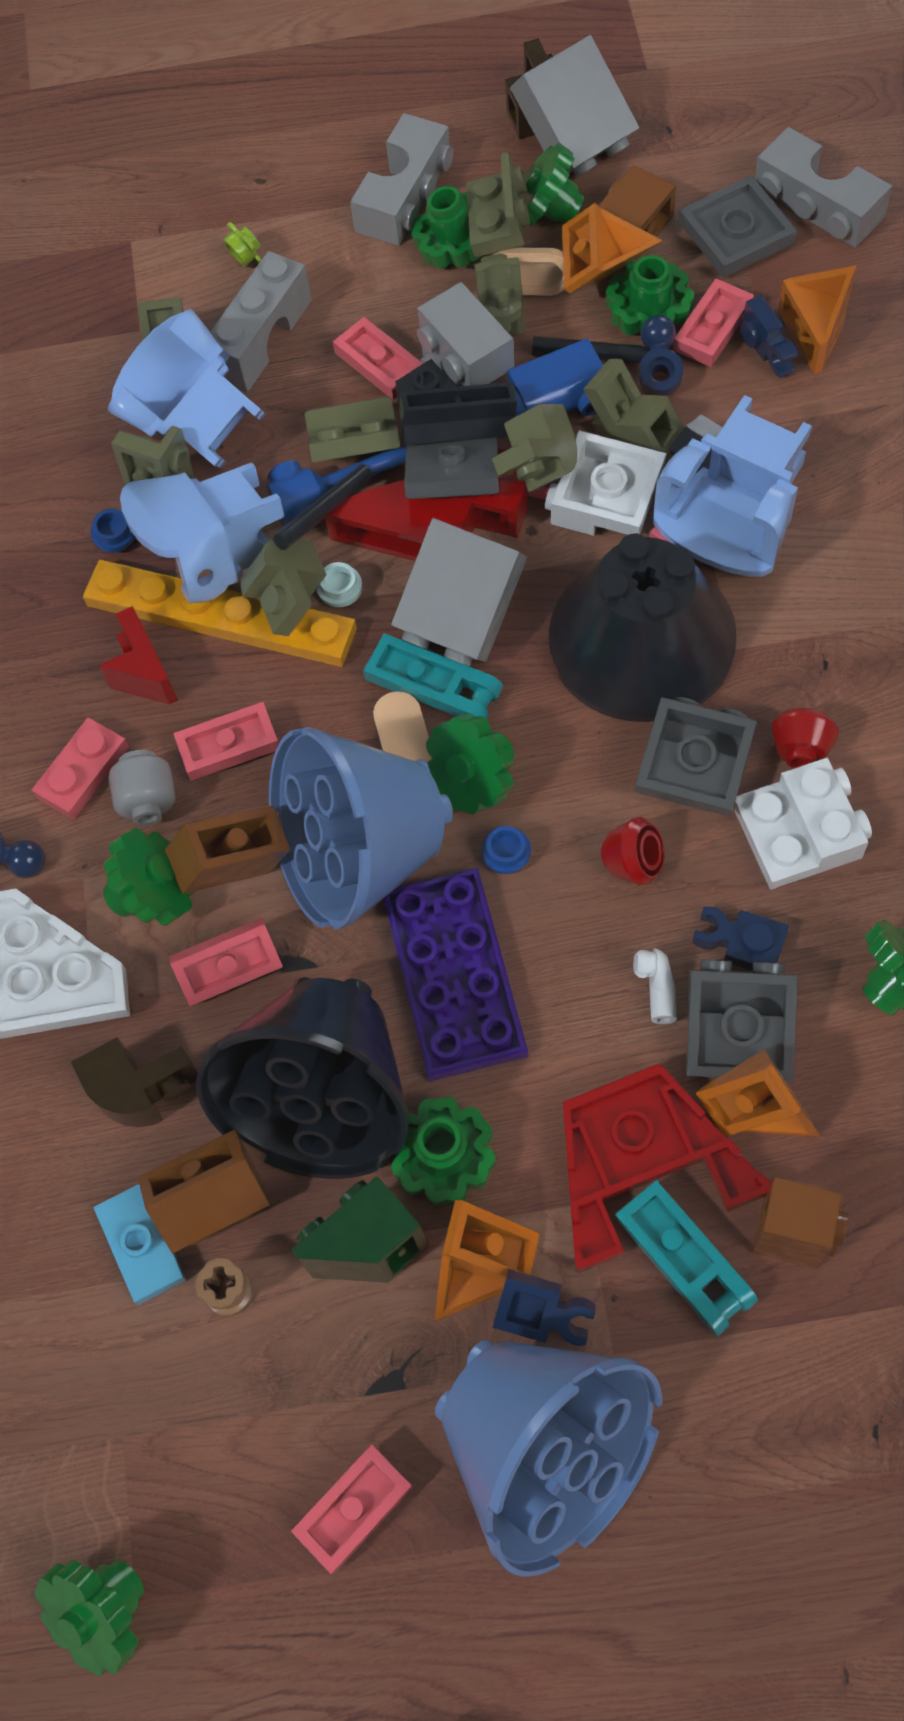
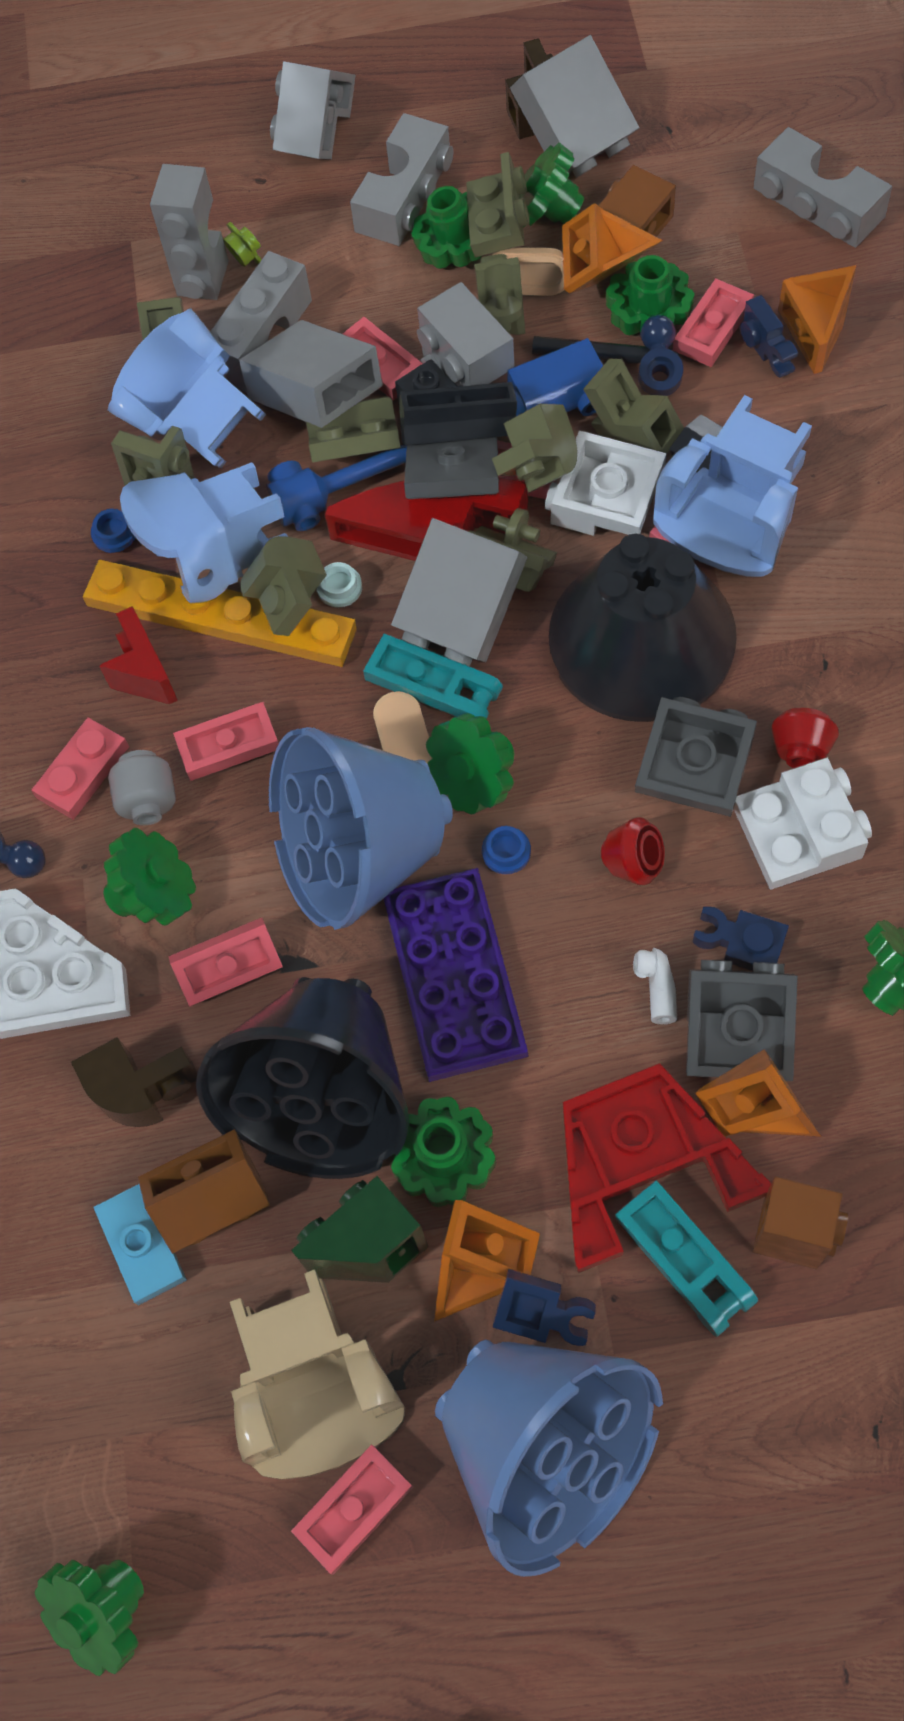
dark orange brick [165,805,291,894] -> none
medium nougat bush [195,1258,253,1316] -> none
black bar [273,464,373,550] -> none
dark grey plate [678,175,797,278] -> none
none -> light grey arch [150,164,229,300]
none -> tan piece [230,1269,406,1480]
none -> light grey brick [239,320,383,428]
none -> light grey brick [270,61,356,159]
none -> olive hips [468,508,557,592]

